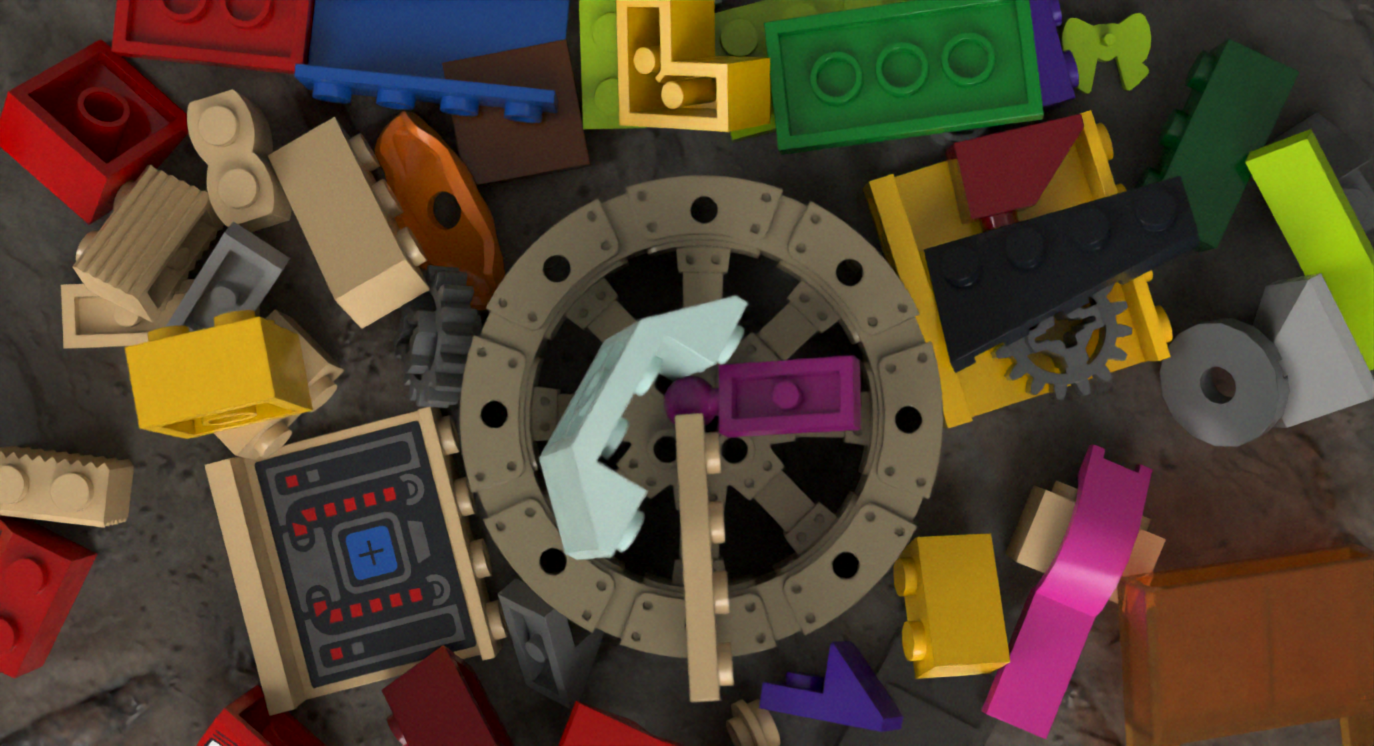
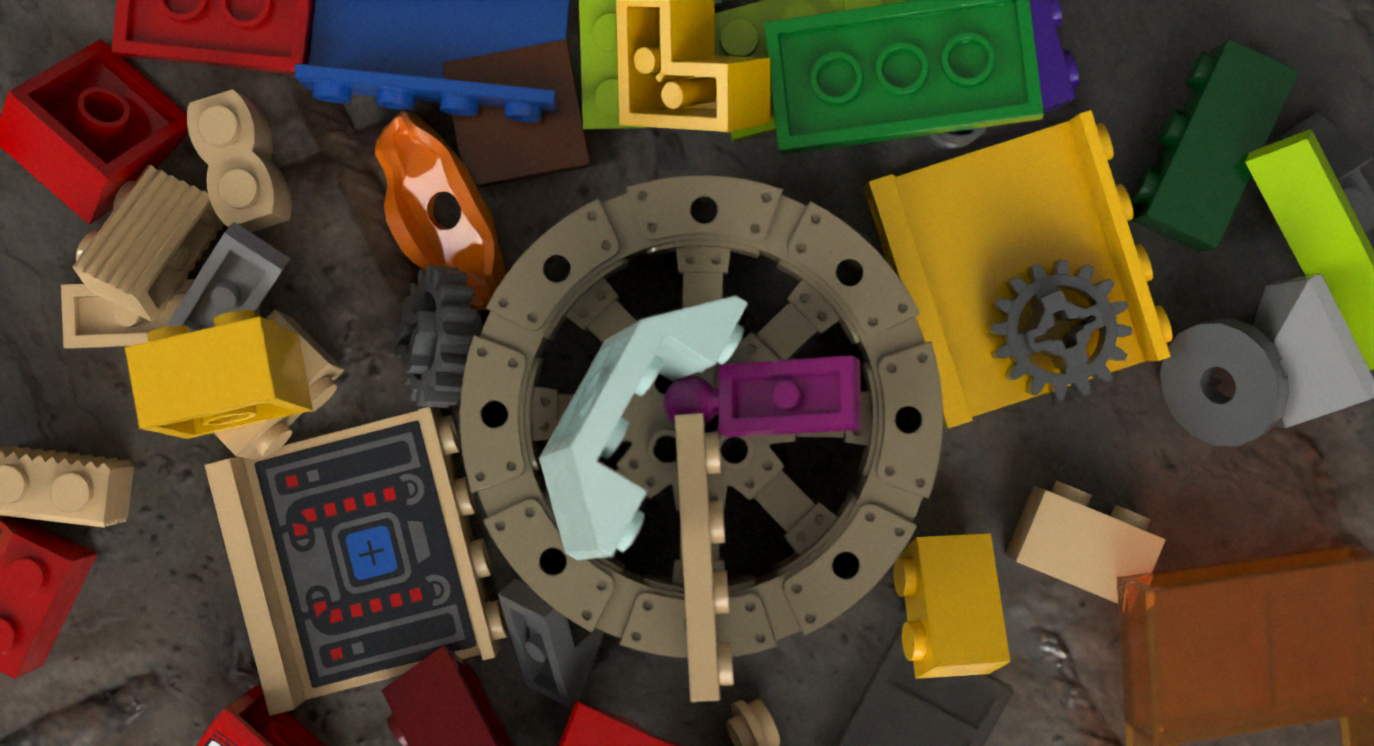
tan brick [268,117,430,329] -> none
dark purple slope [759,641,903,732] -> none
black wing [924,175,1200,373] -> none
dark red slope [945,114,1084,232] -> none
dark pink piece [981,444,1153,739] -> none
lime piece [1059,13,1151,94] -> none

